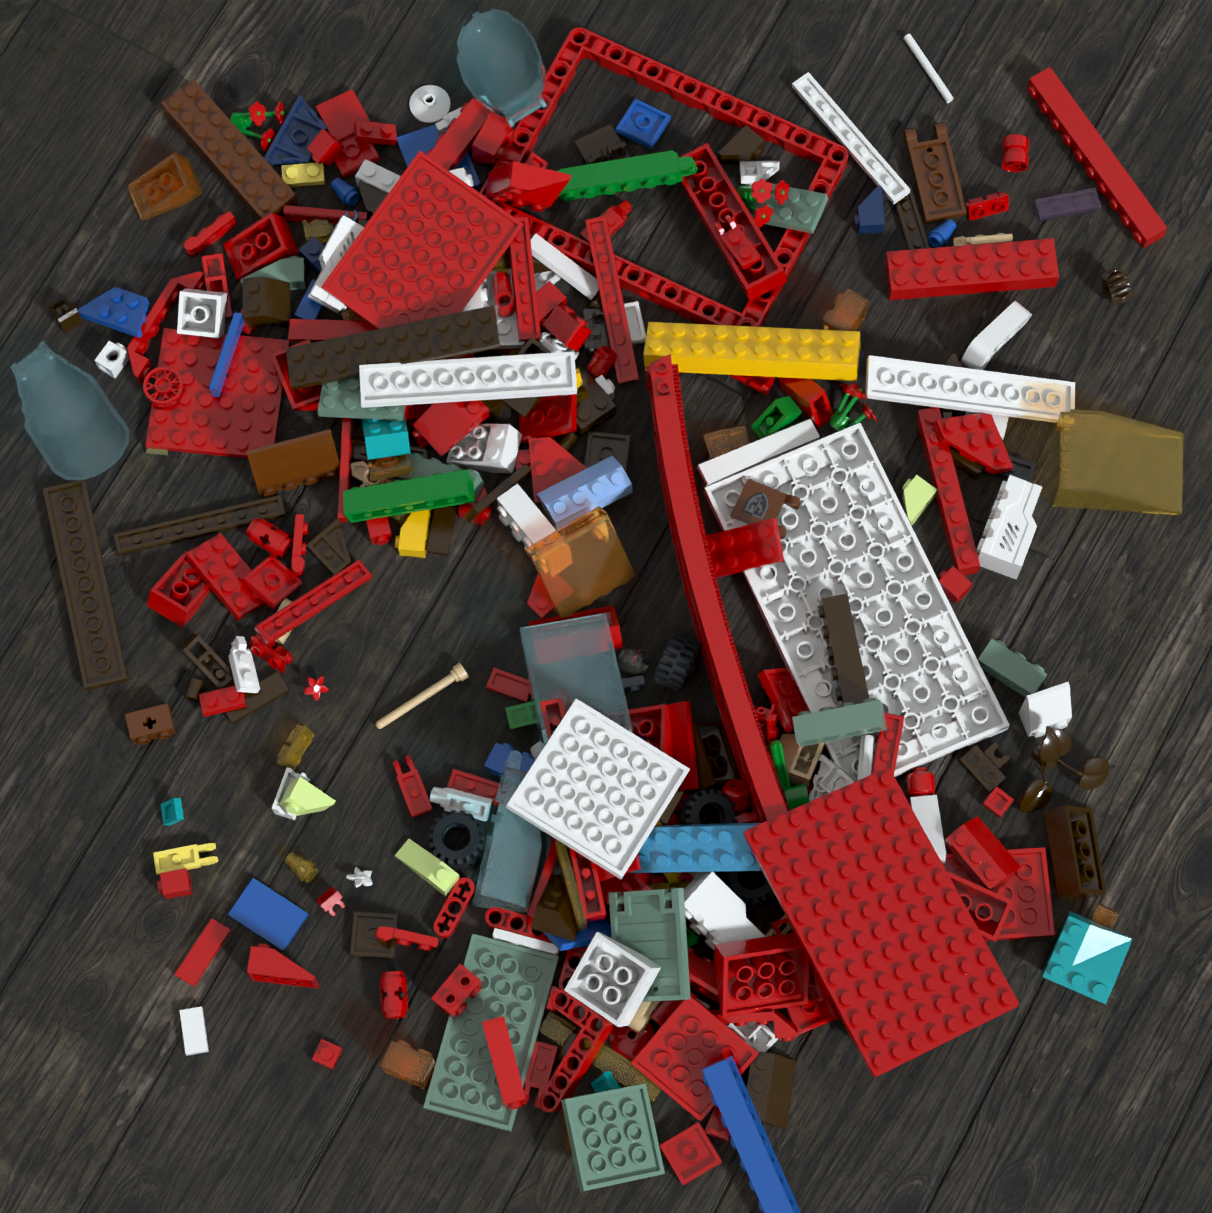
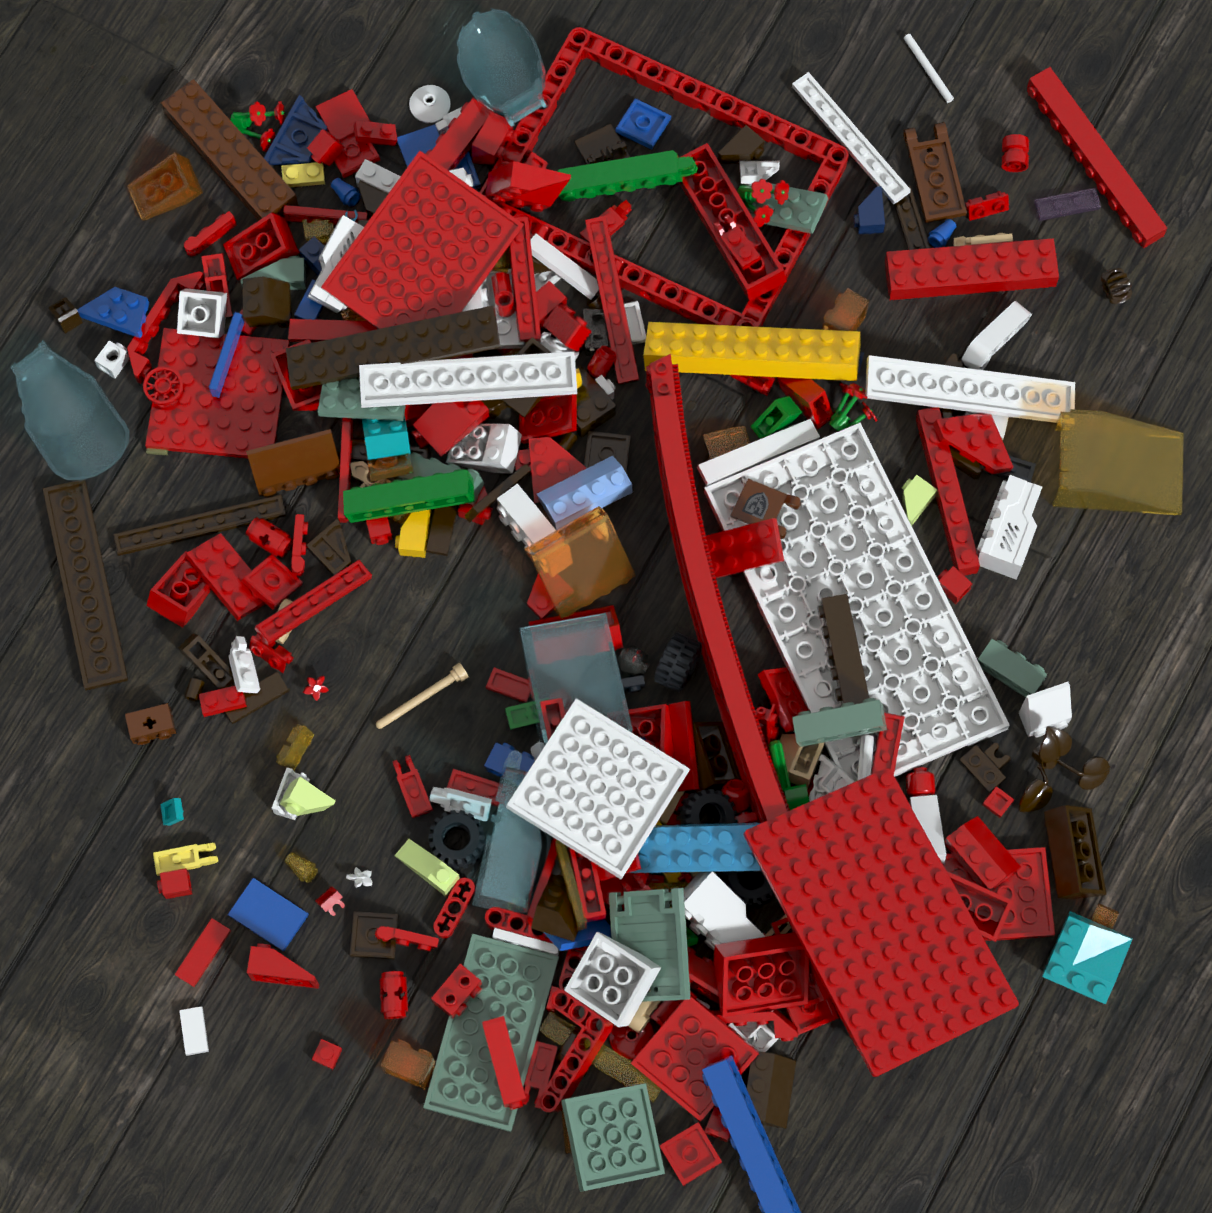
teal plate [590,1070,620,1093] -> none

